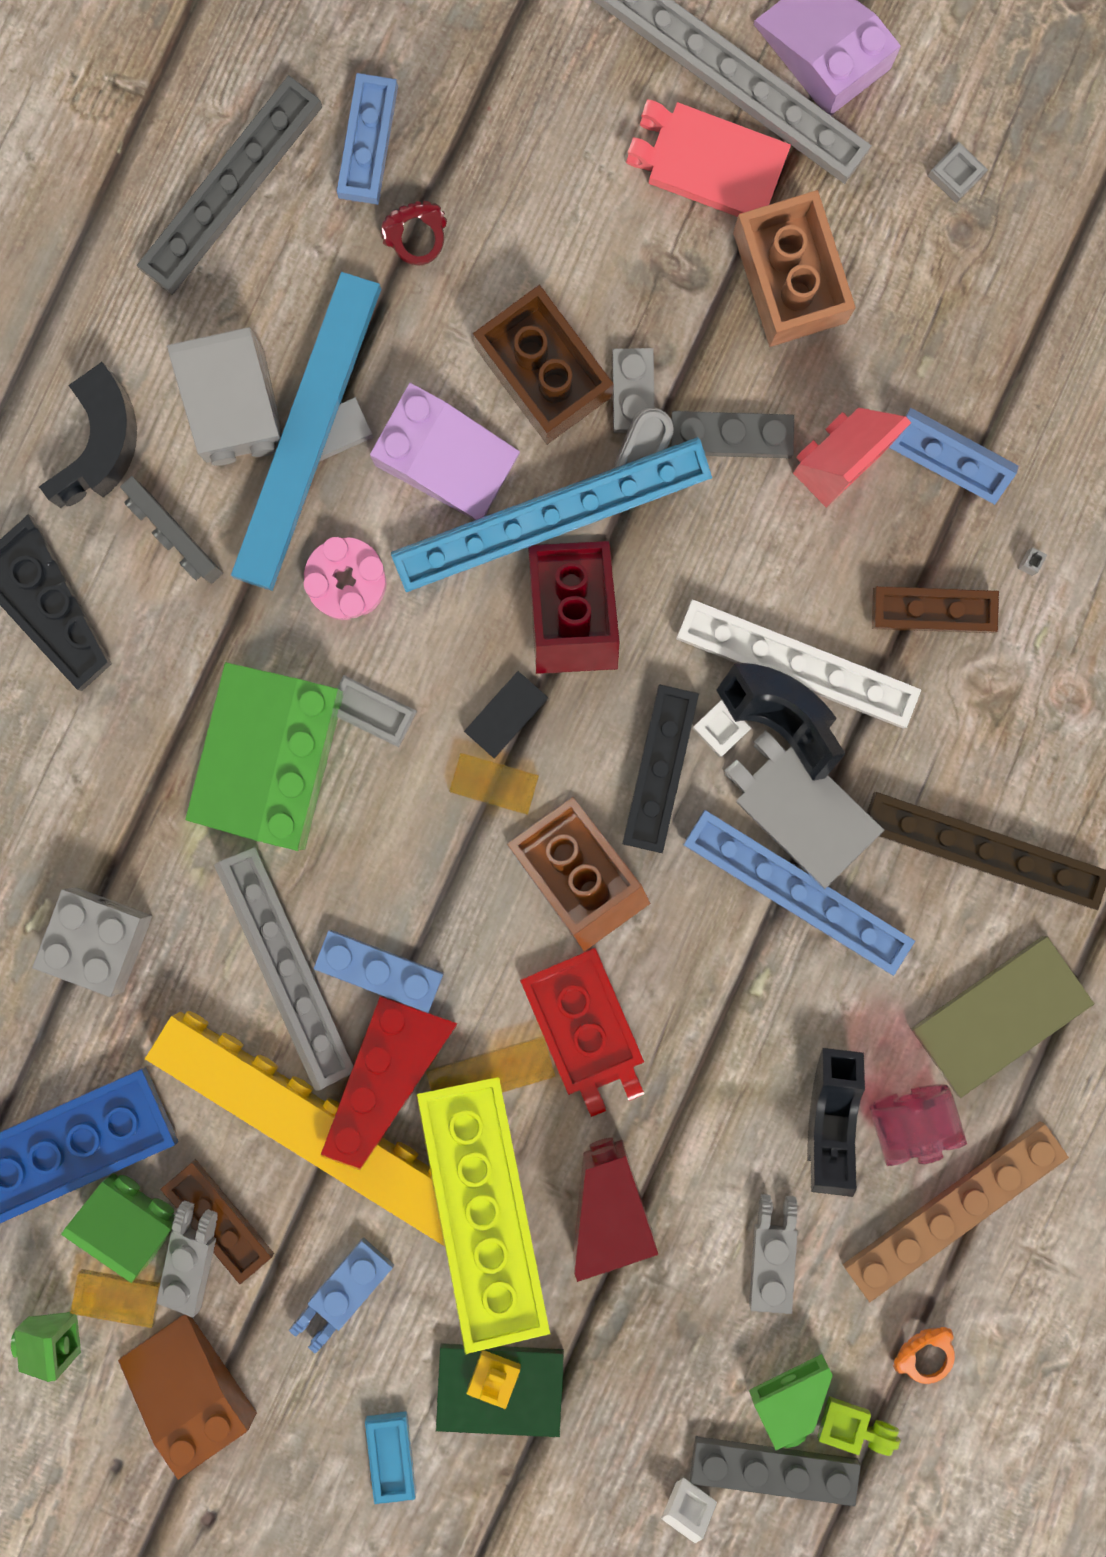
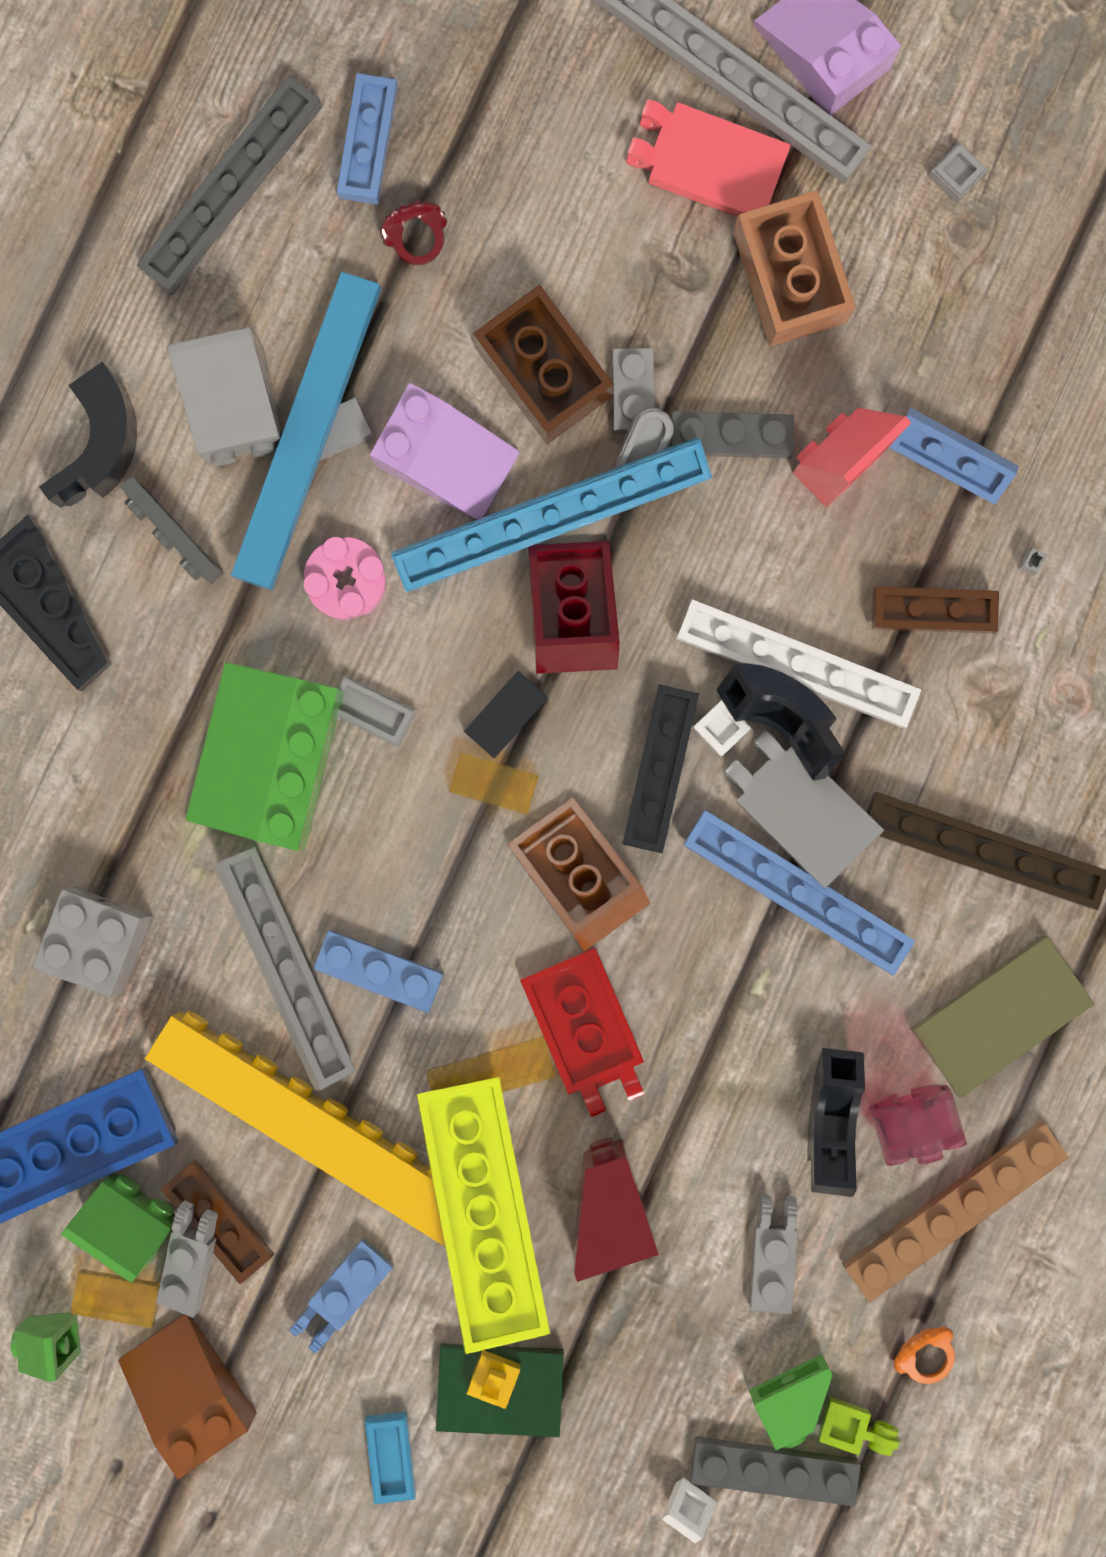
red wing [320,996,457,1171] -> none

